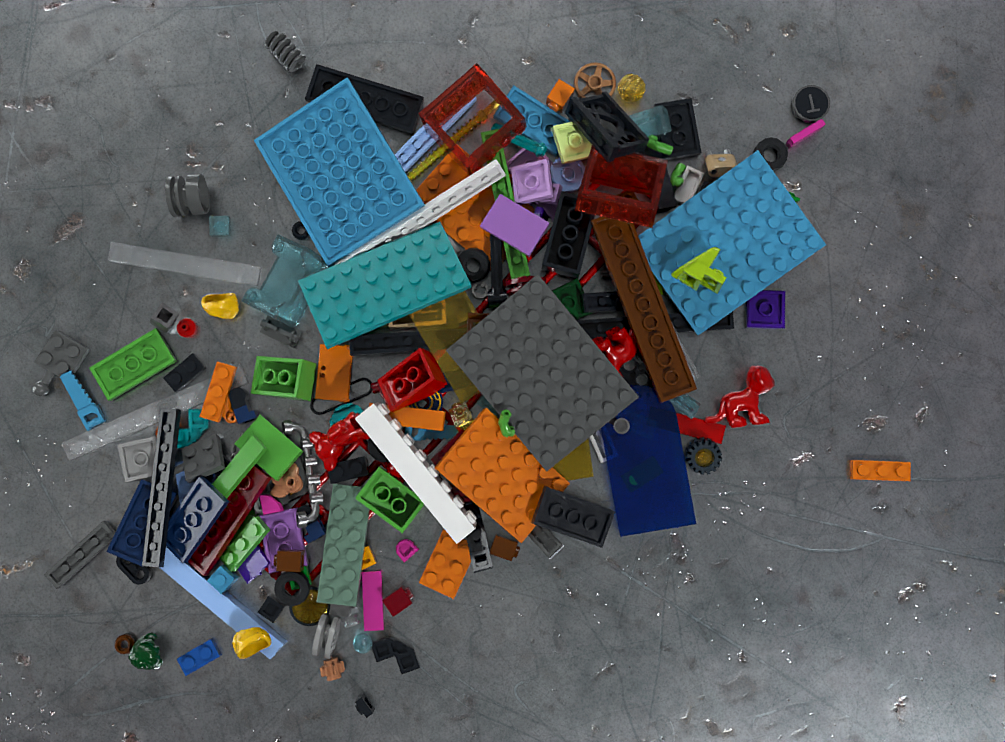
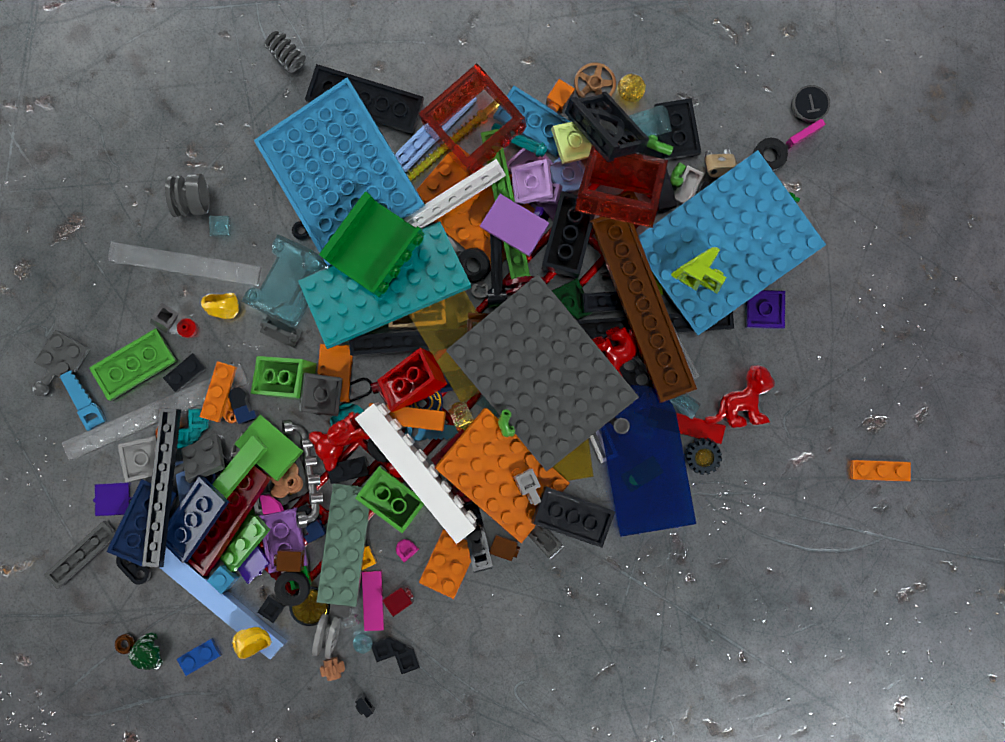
none -> dark purple piece [93,483,132,516]
none -> dark grey tile [299,373,343,416]
none -> green panel [319,192,425,297]
none -> light grey plate [513,468,541,505]

